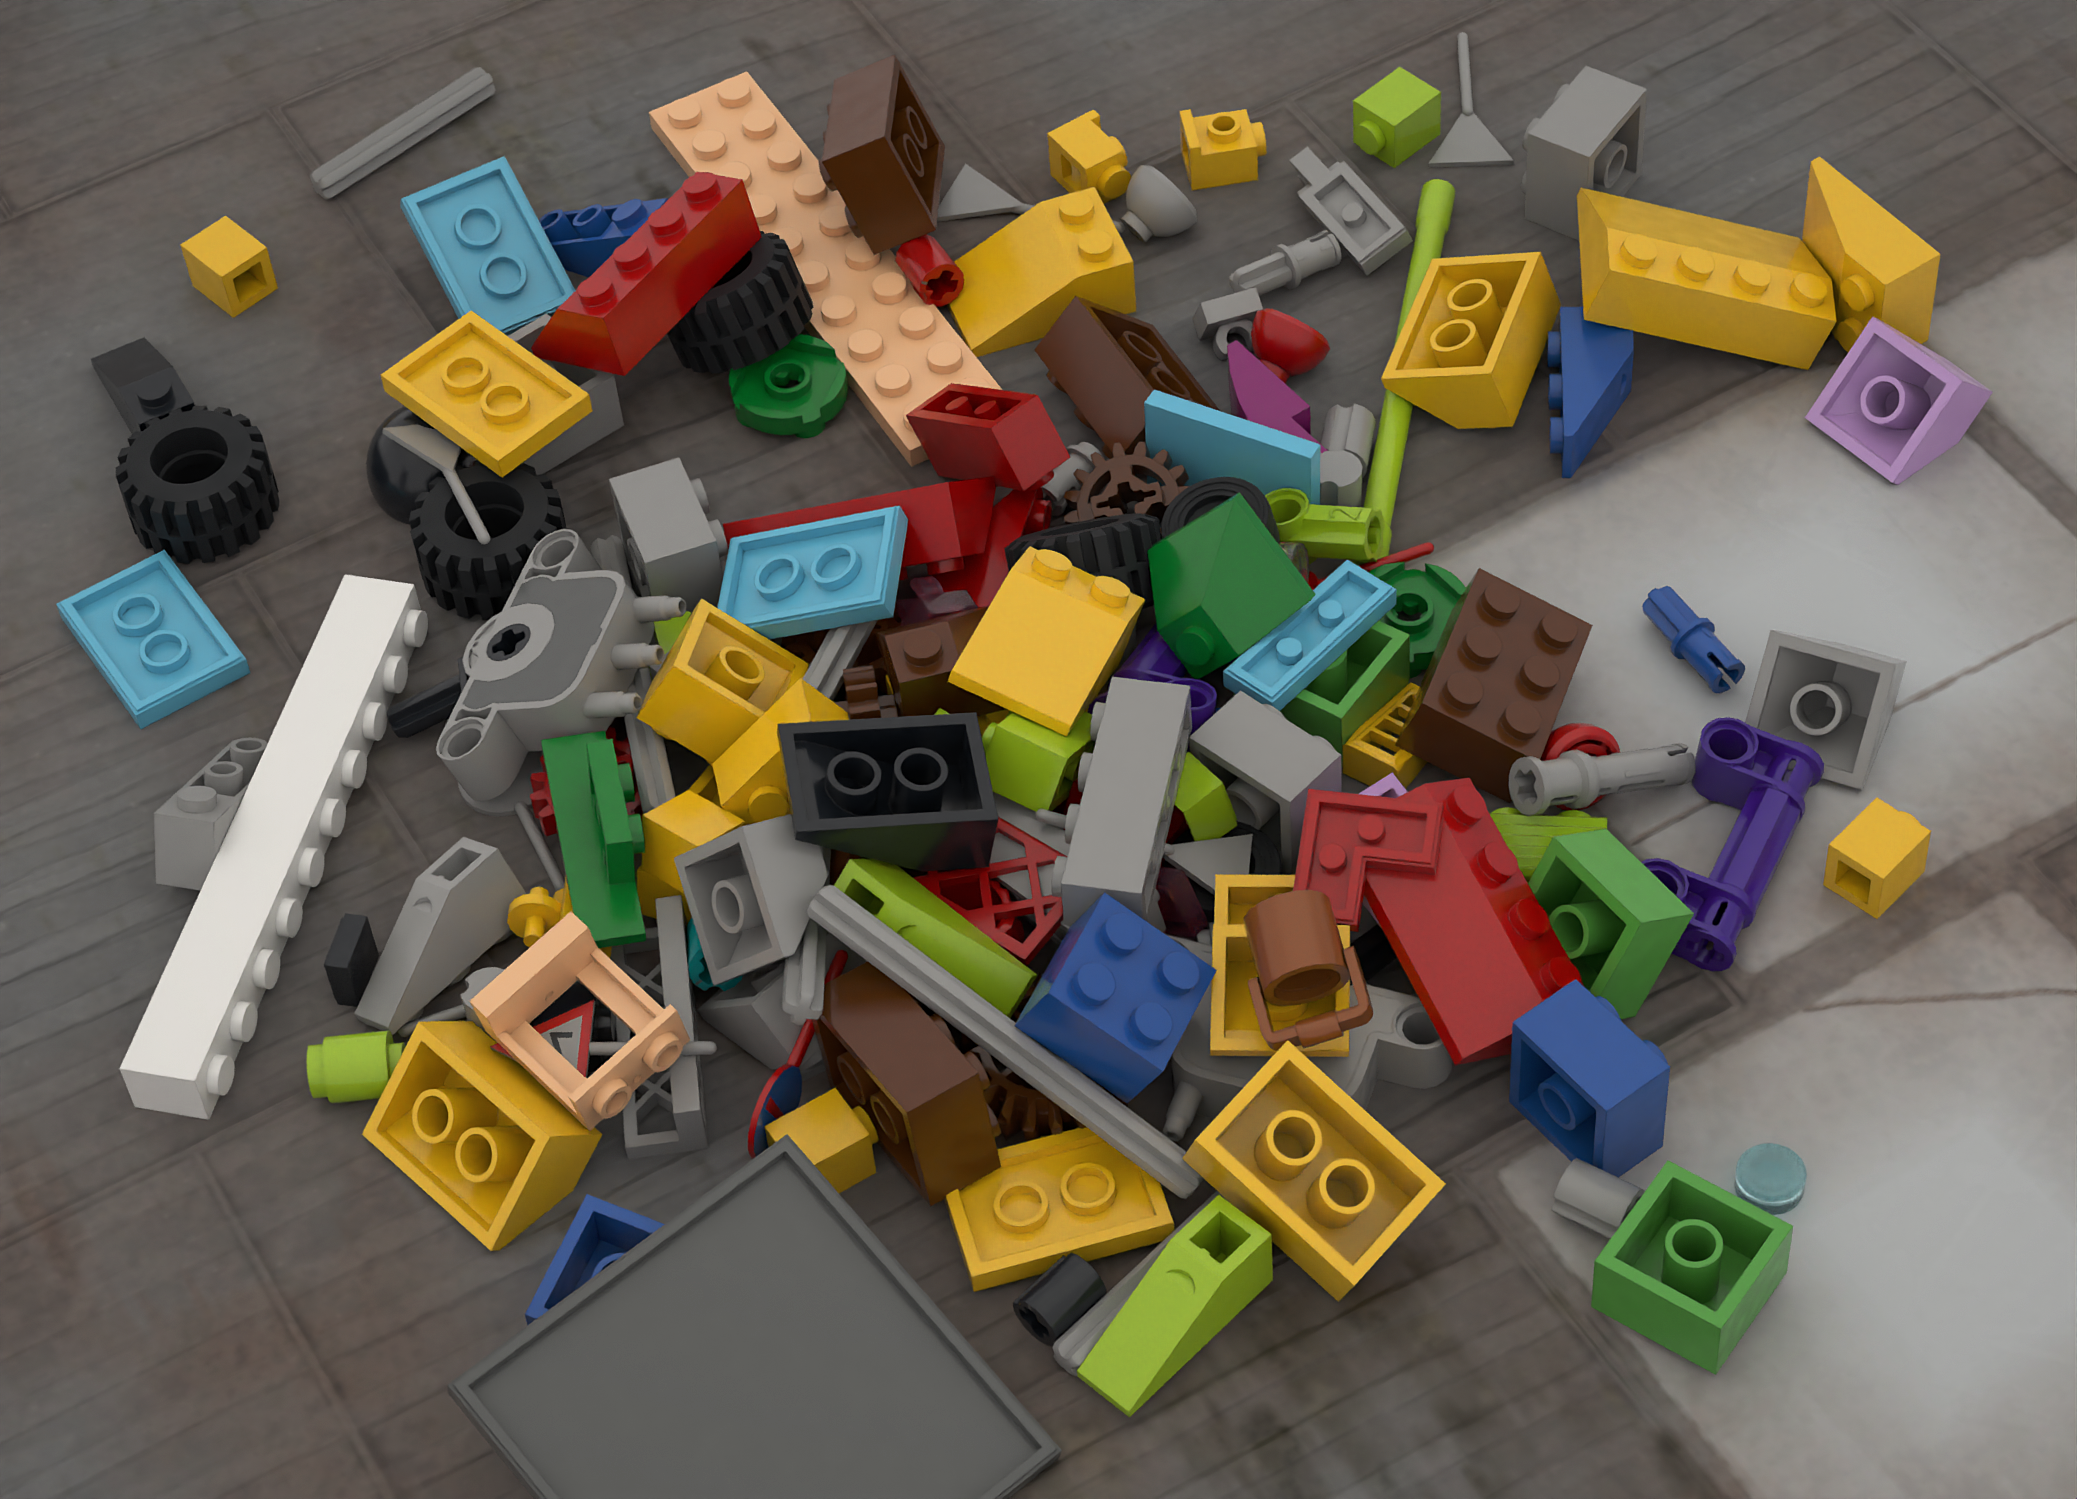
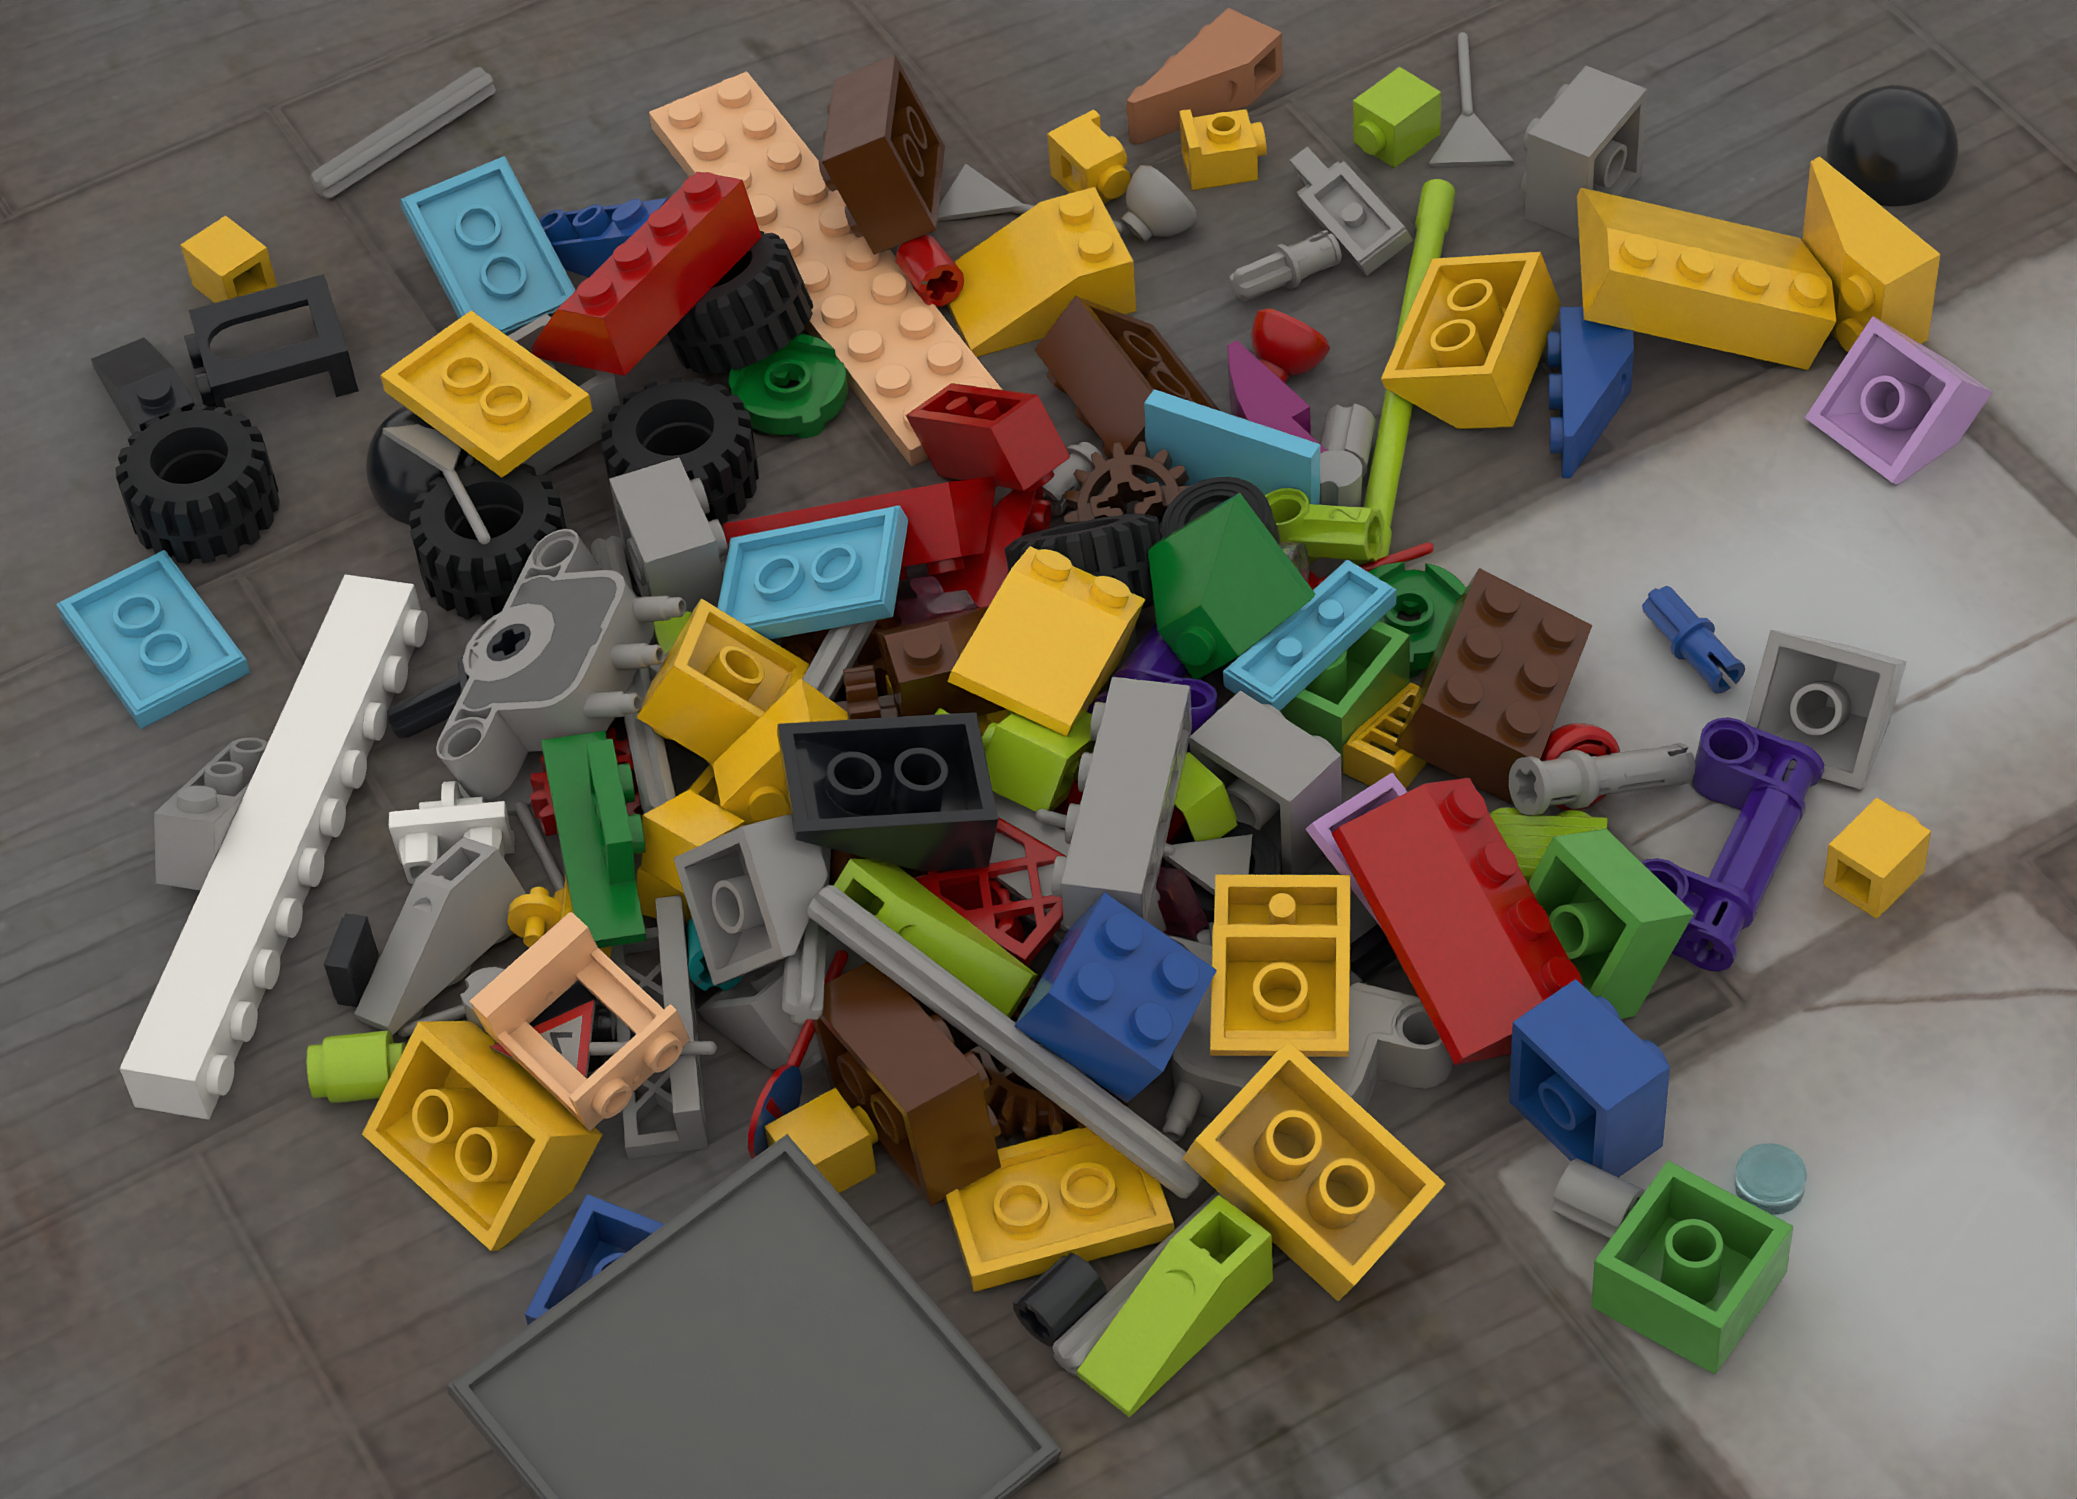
light grey tile [1192,287,1263,360] -> none
dark orange piece [1243,890,1373,1051] -> none
red tile [1293,789,1444,932] -> none
none -> black panel [184,274,359,408]
none -> white hips [389,781,515,884]
none -> black tyre [601,377,759,525]
none -> nougat slope [1126,8,1283,145]
none -> black piece [1827,85,1958,206]

